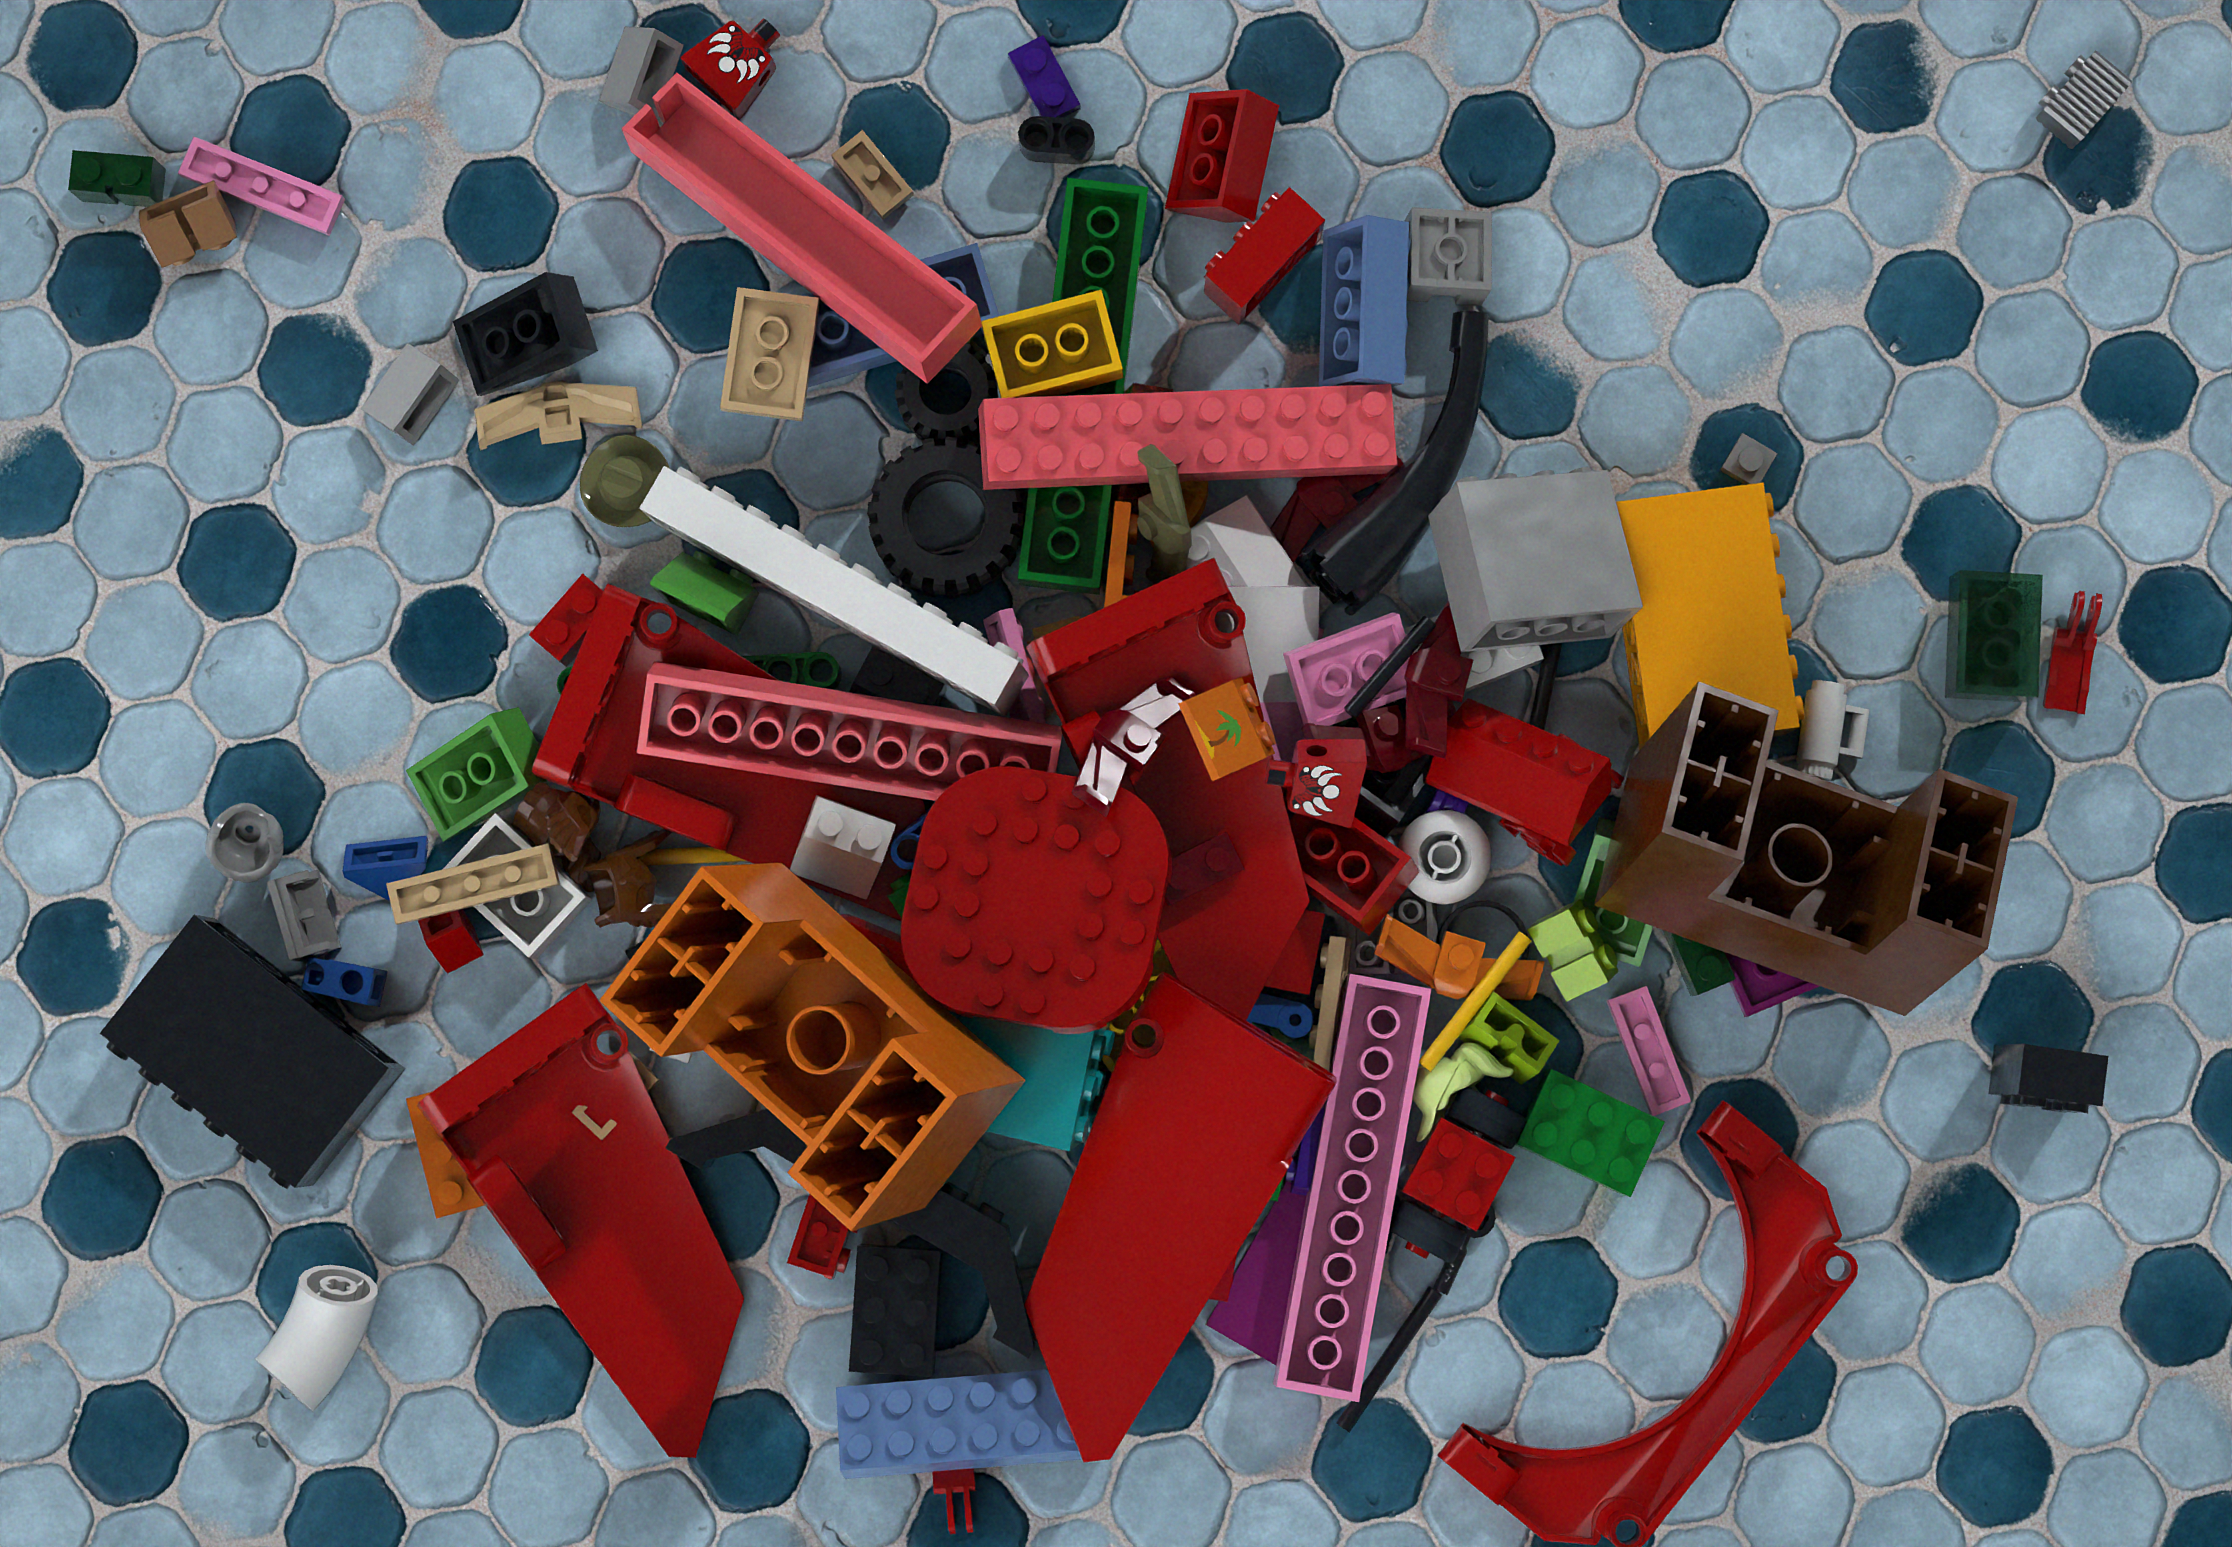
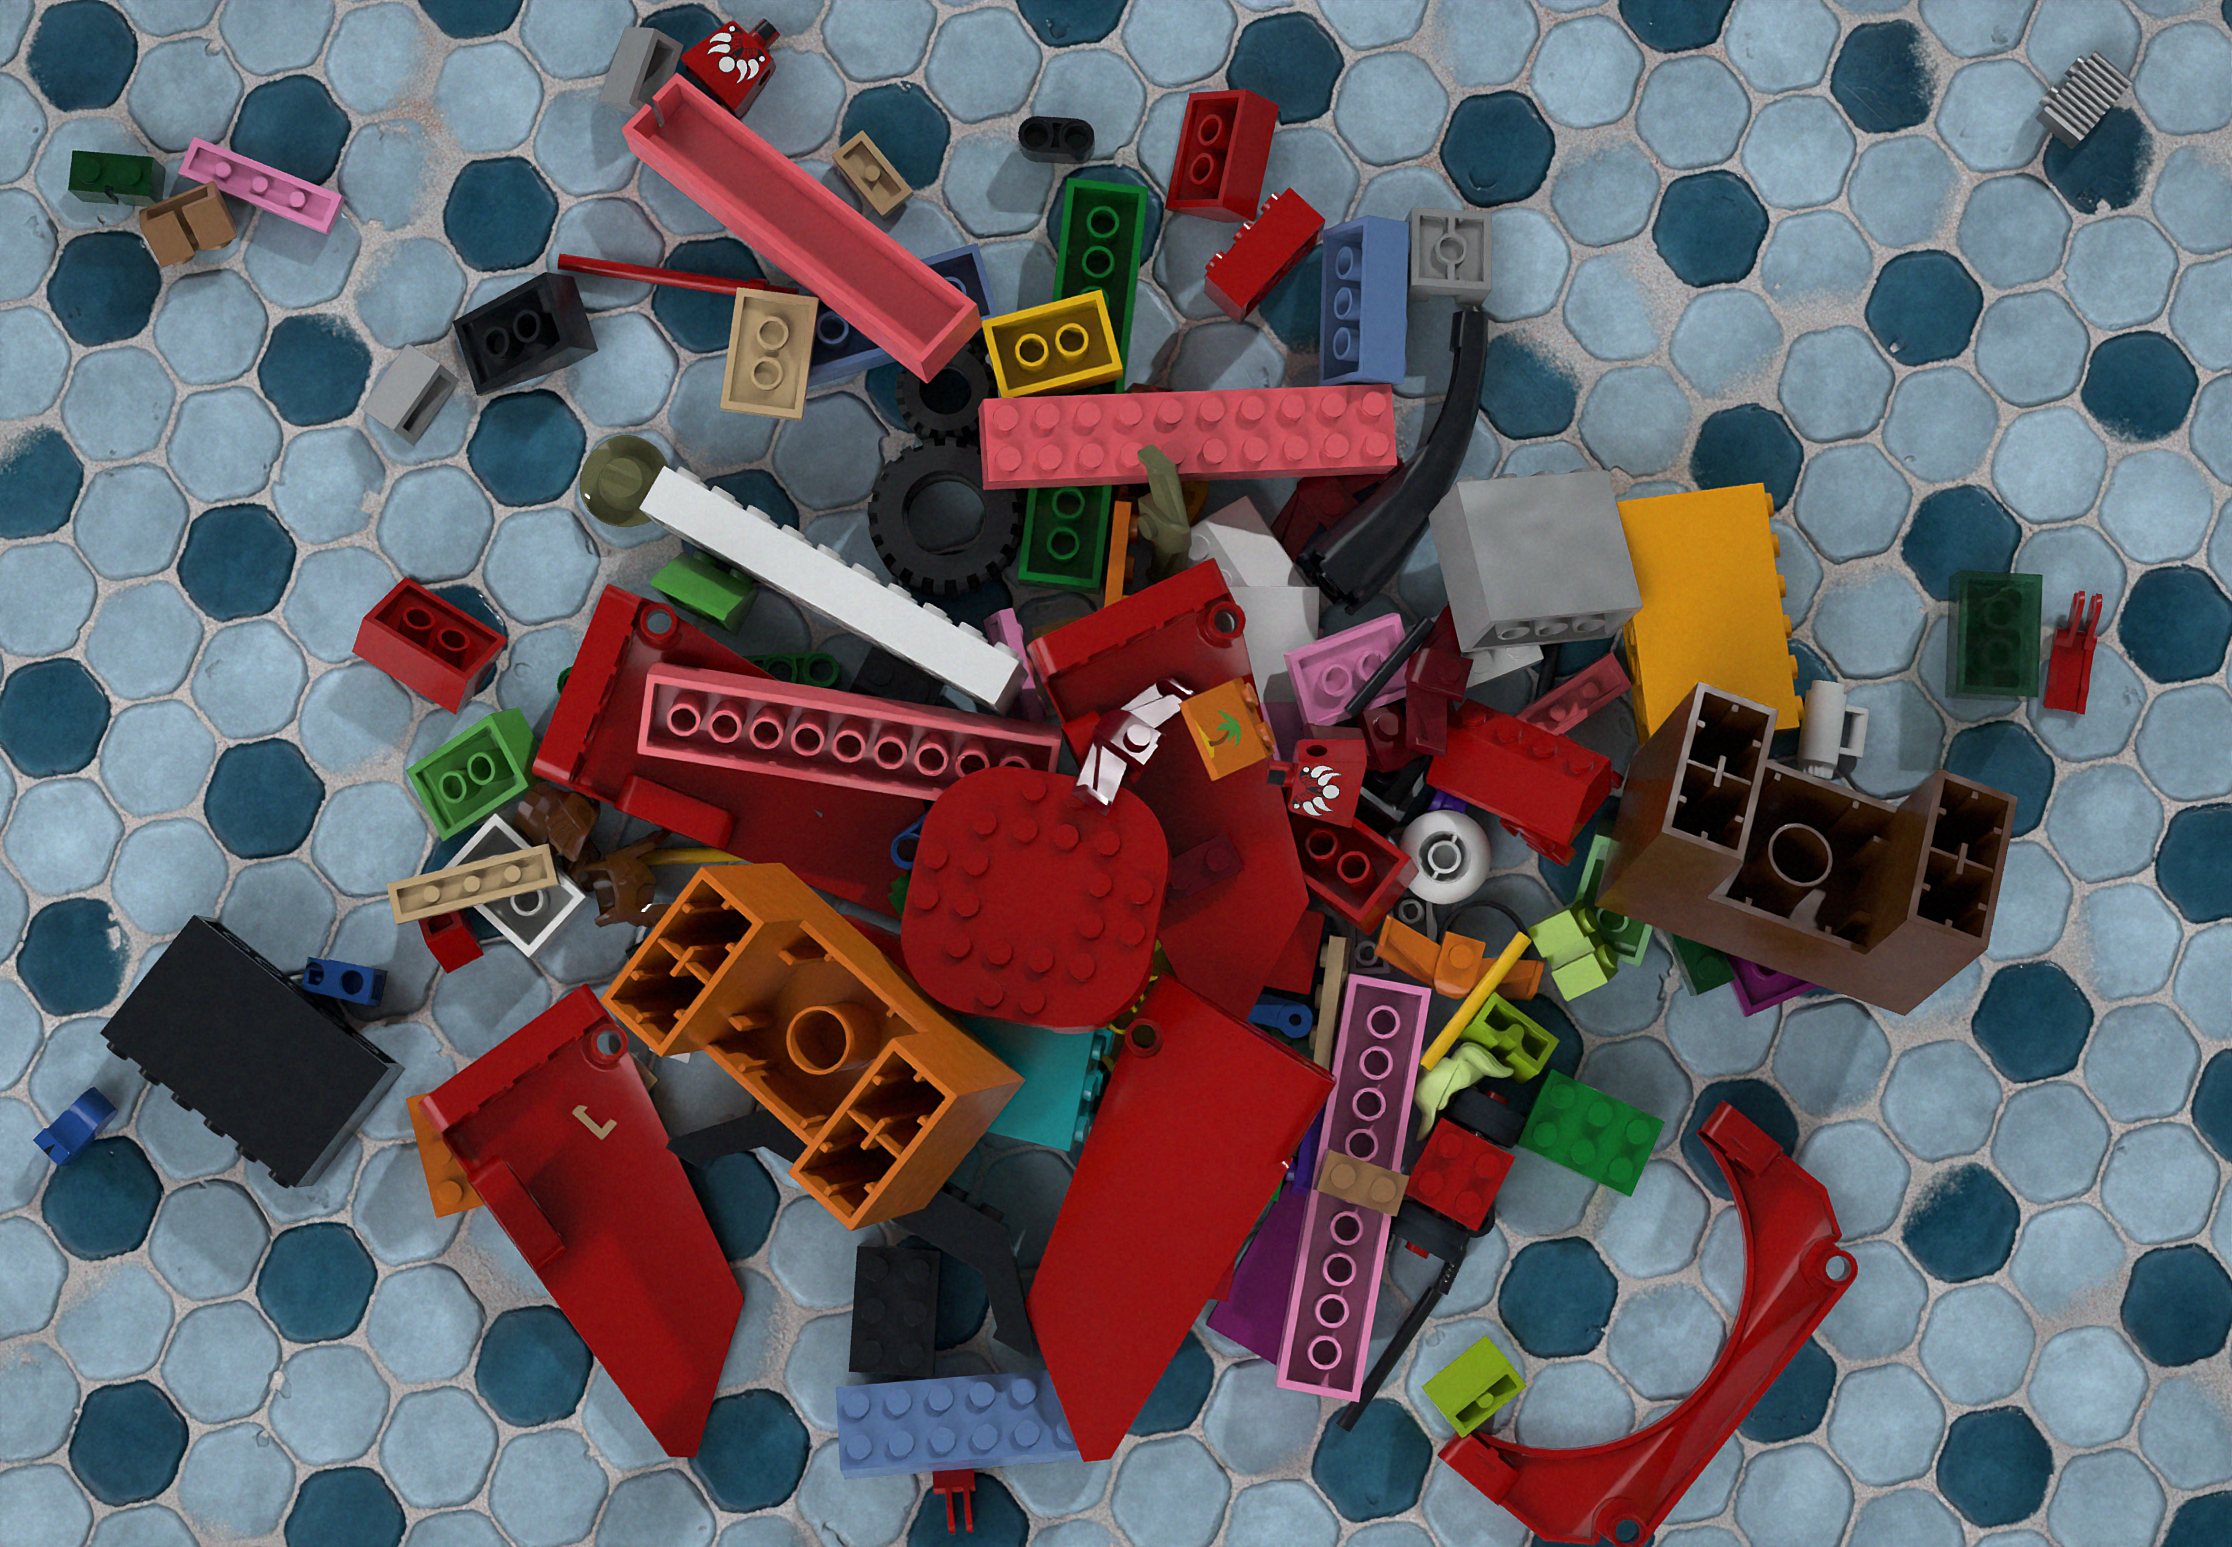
light grey piece [205,803,284,883] -> none
white brick [255,1265,378,1412] -> none
light grey hinge [267,870,342,962] -> none
blue slope [342,836,429,901] -> none
tan plate [474,380,642,451] -> none
red brick [529,573,603,667] -> none
red bracket [787,1194,859,1280] -> none
white slope [789,795,896,899] -> none
dark purple plate [1008,35,1081,118] -> none
bright pink plate [1606,986,1691,1116] -> none
light grey plate [1720,433,1778,485] -> none
black brick [1988,1044,2109,1114] -> none
none -> blue leg [33,1087,118,1166]
none -> red slope [352,577,508,715]
none -> red bar [558,253,799,296]
none -> medium nougat brick [1313,1149,1410,1217]
none -> lime brick [1422,1335,1527,1439]
none -> coral plate [1512,652,1633,736]

